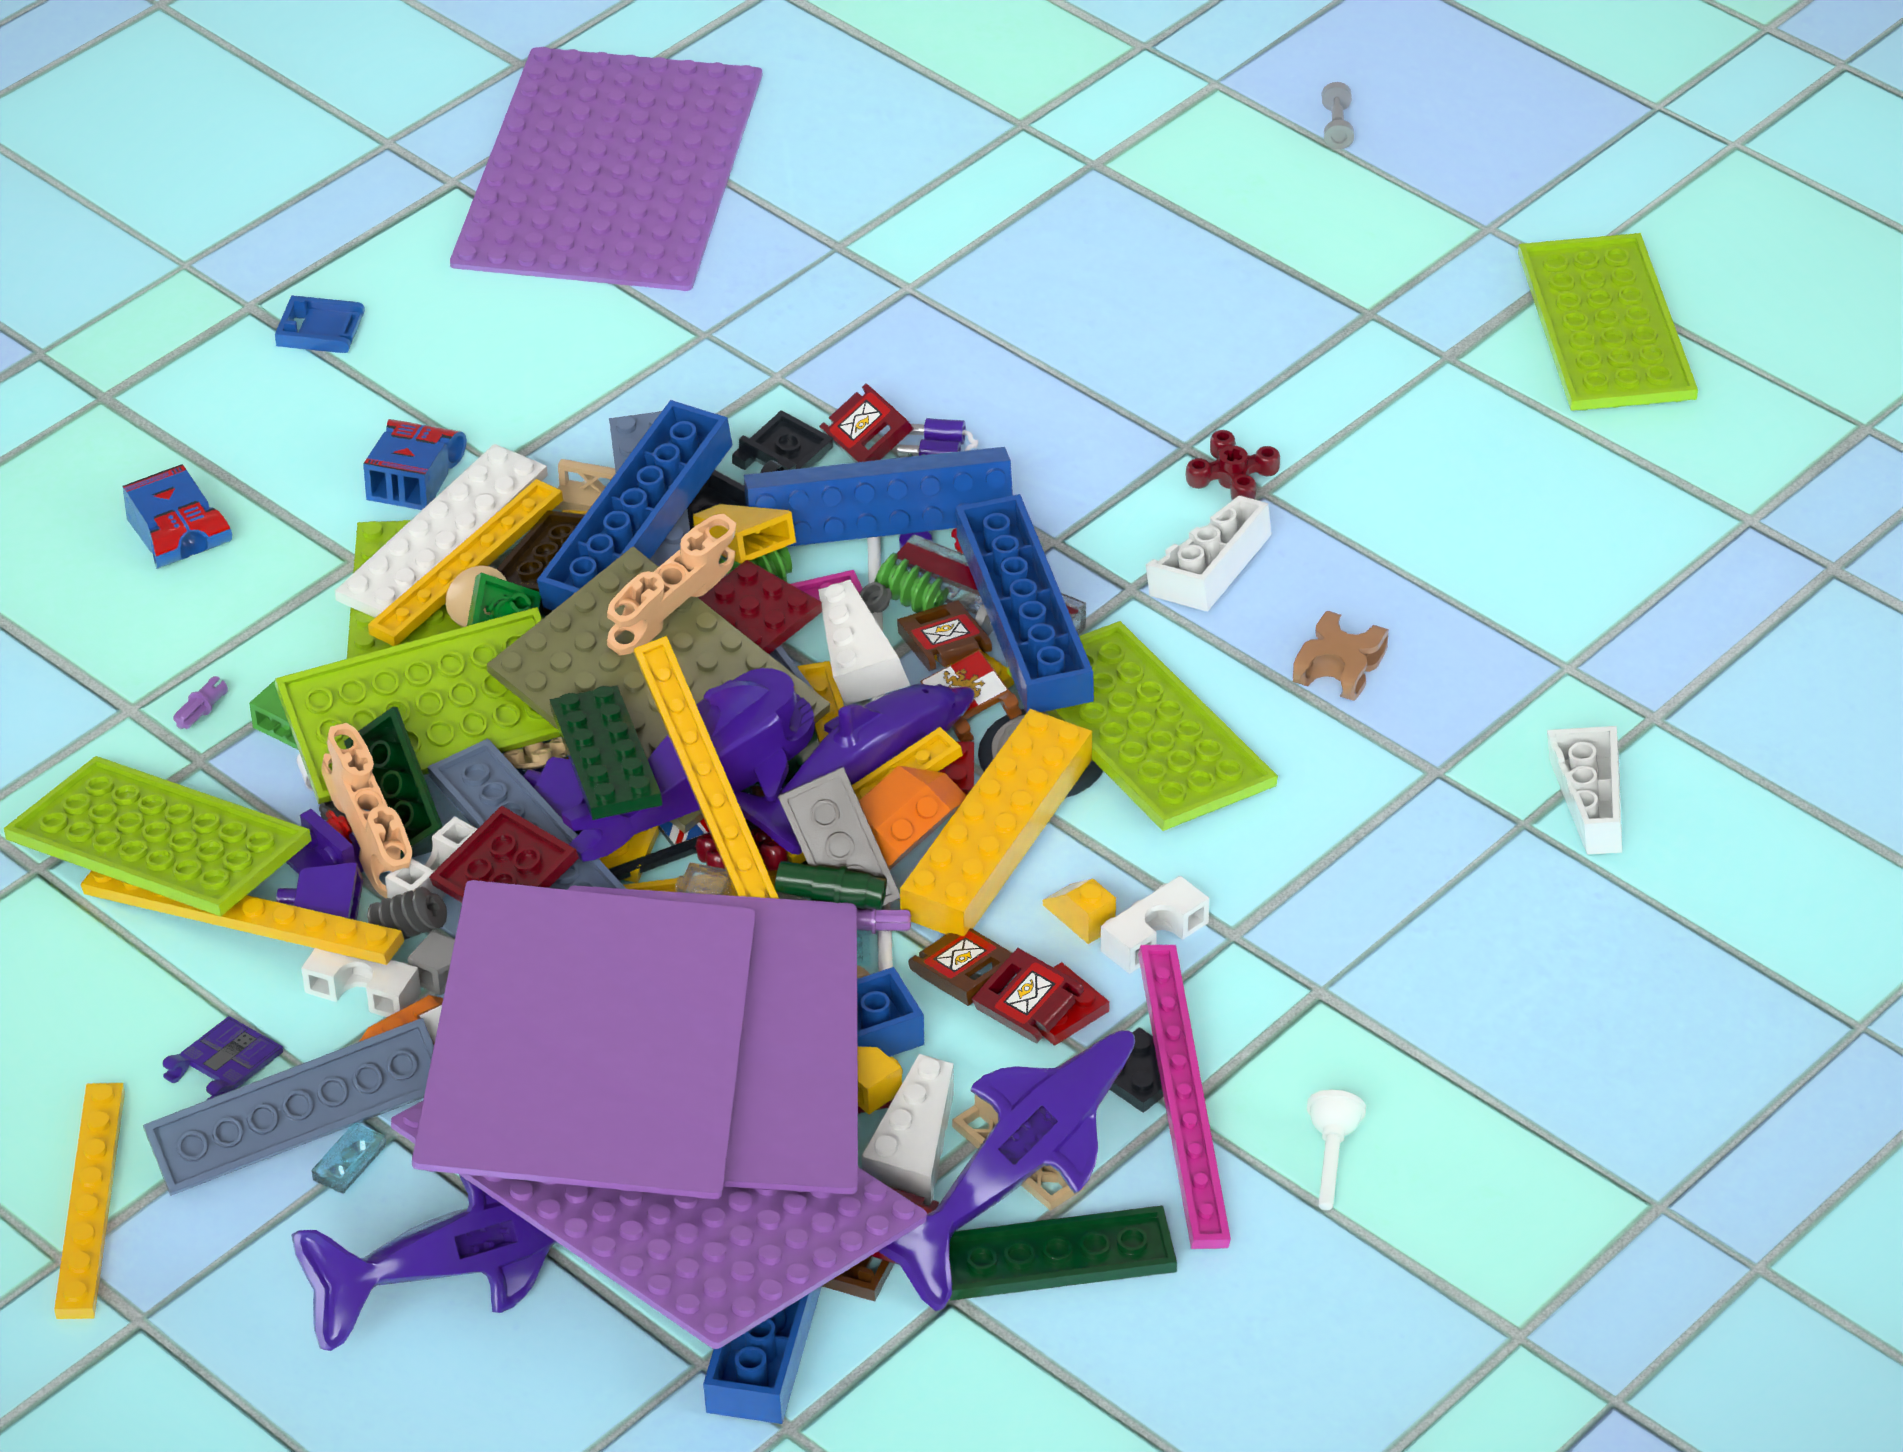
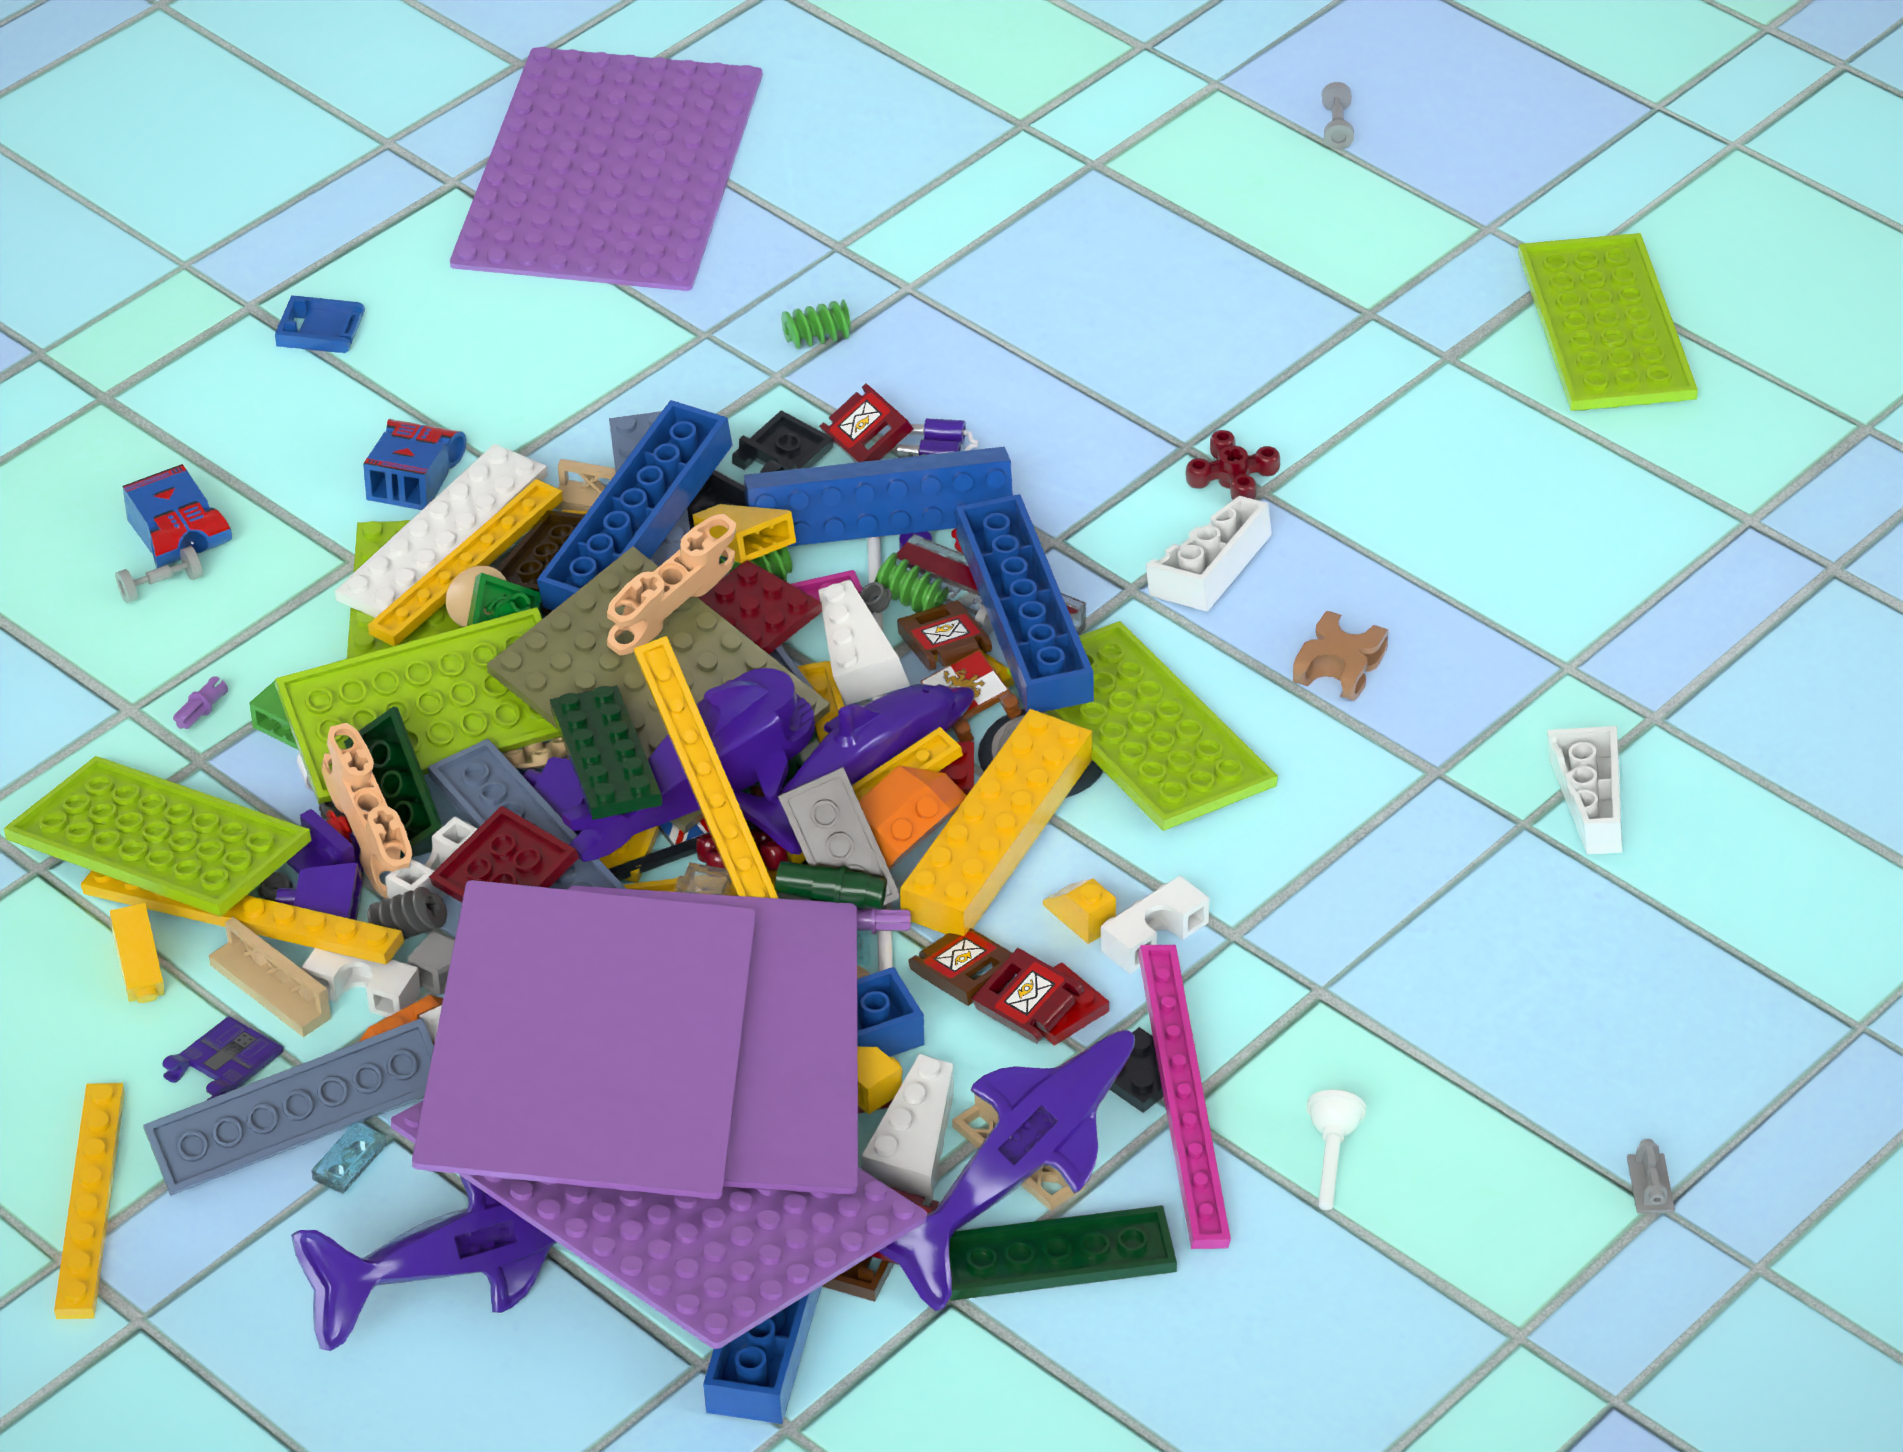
none -> yellow slope [110,903,165,1003]
none -> light grey wheel [115,546,203,603]
none -> tan fence [209,917,331,1038]
none -> dark grey plate [258,872,293,902]
none -> bright green piece [781,299,851,350]
none -> light grey hinge [1627,1139,1675,1213]

